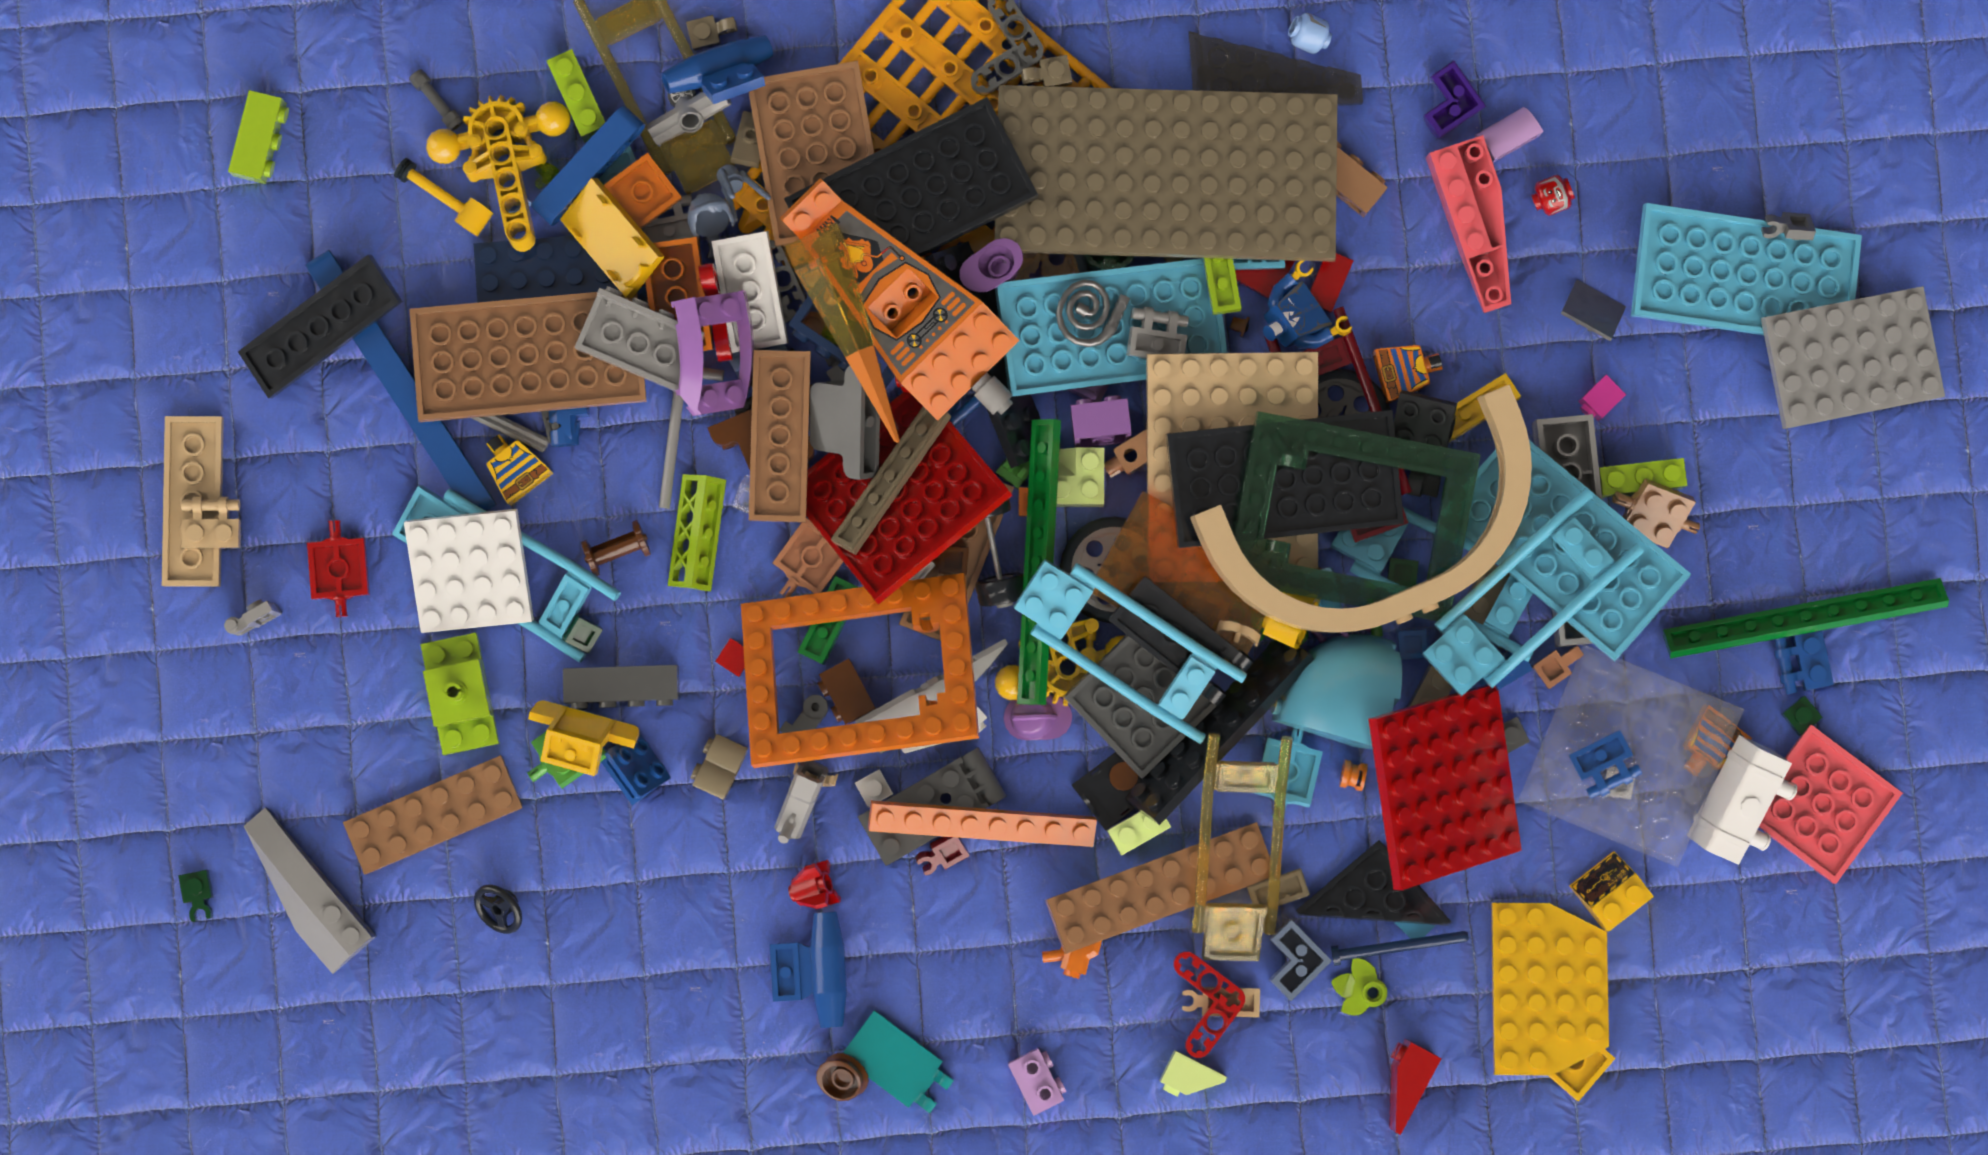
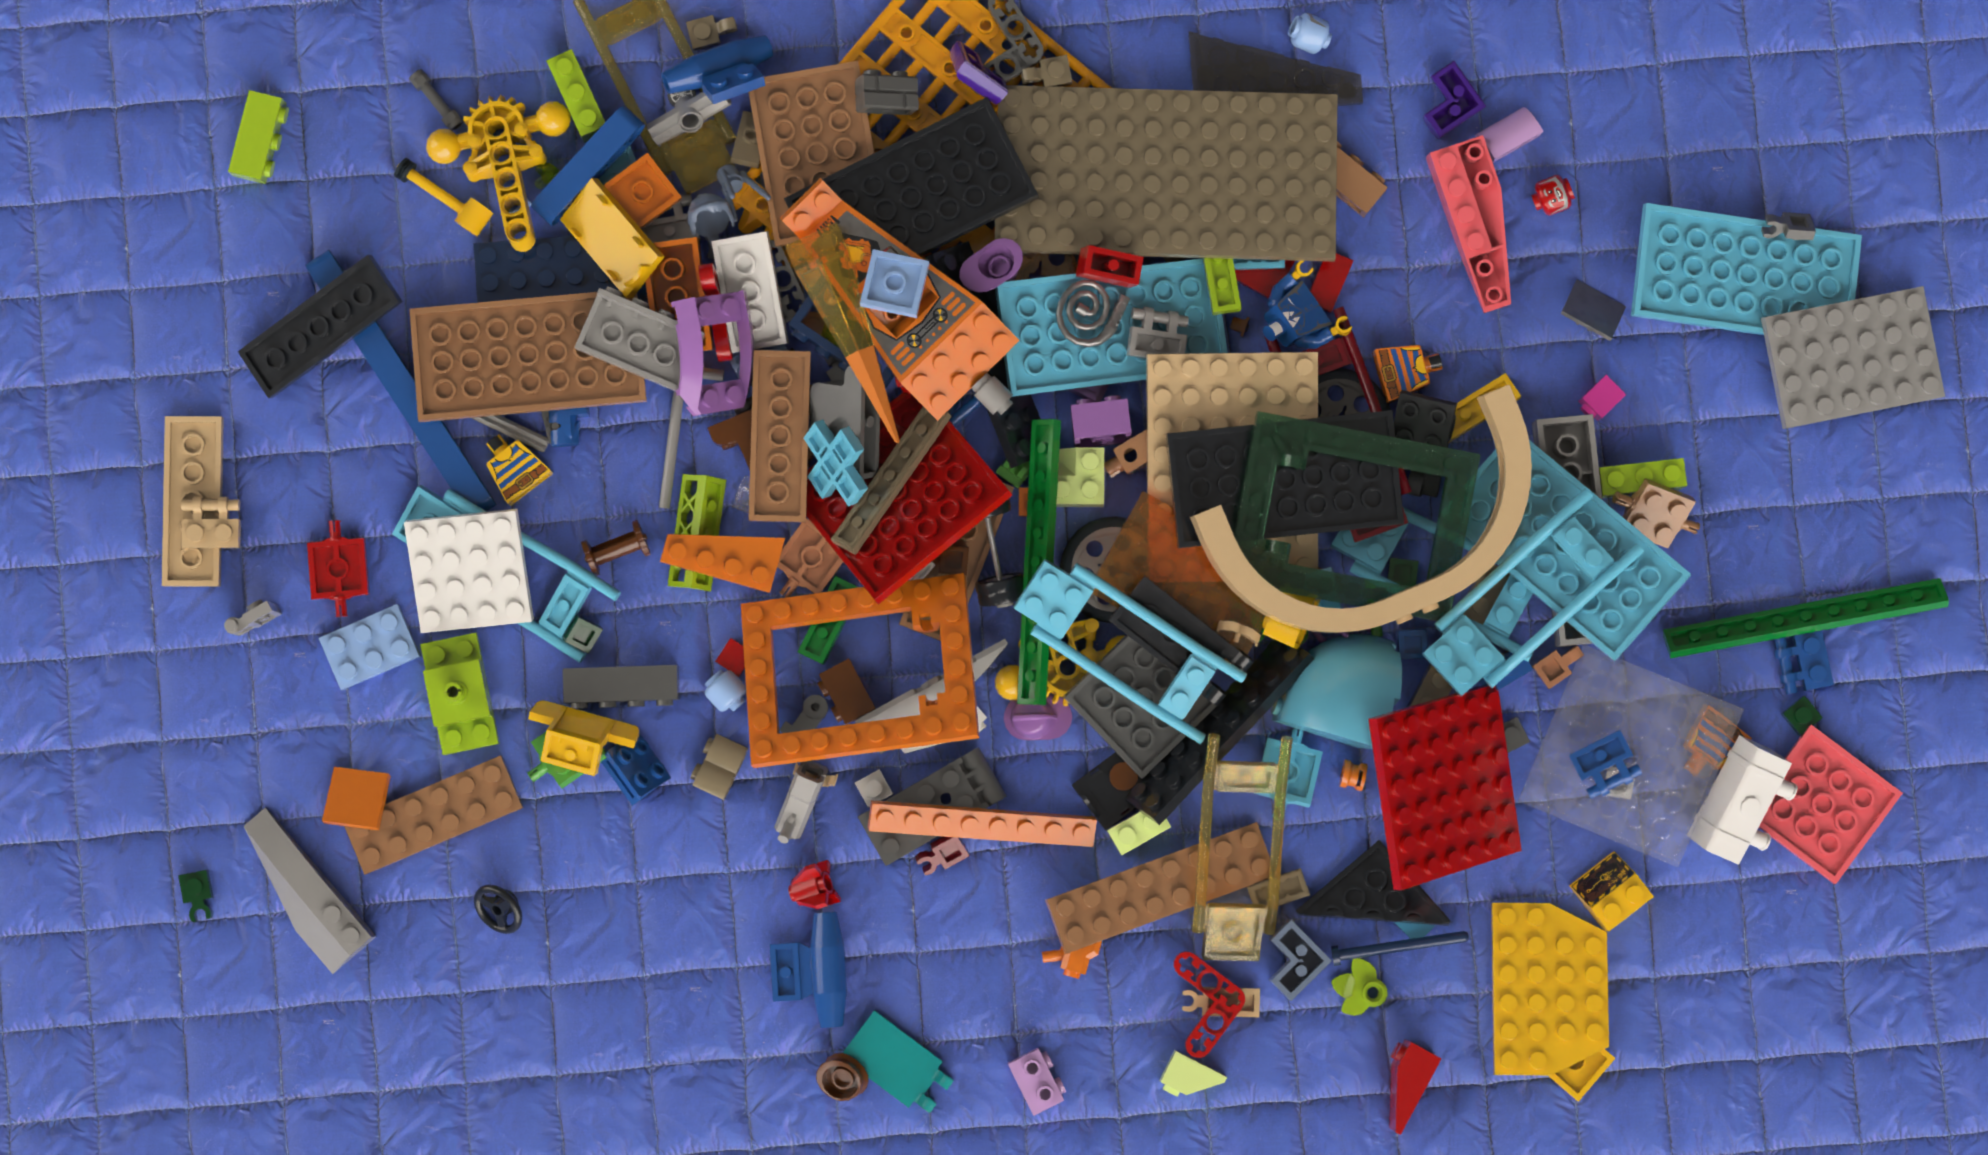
none -> light blue plate [319,604,421,690]
none -> orange tile [322,767,391,830]
none -> orange wing [660,534,785,593]
none -> light blue head [704,670,746,712]
none -> medium azure plate [803,420,868,506]
none -> dark grey brick [855,70,919,115]
none -> light blue plate [860,249,930,318]
none -> dark purple brick [950,40,1008,105]
none -> red brick [1076,245,1144,288]

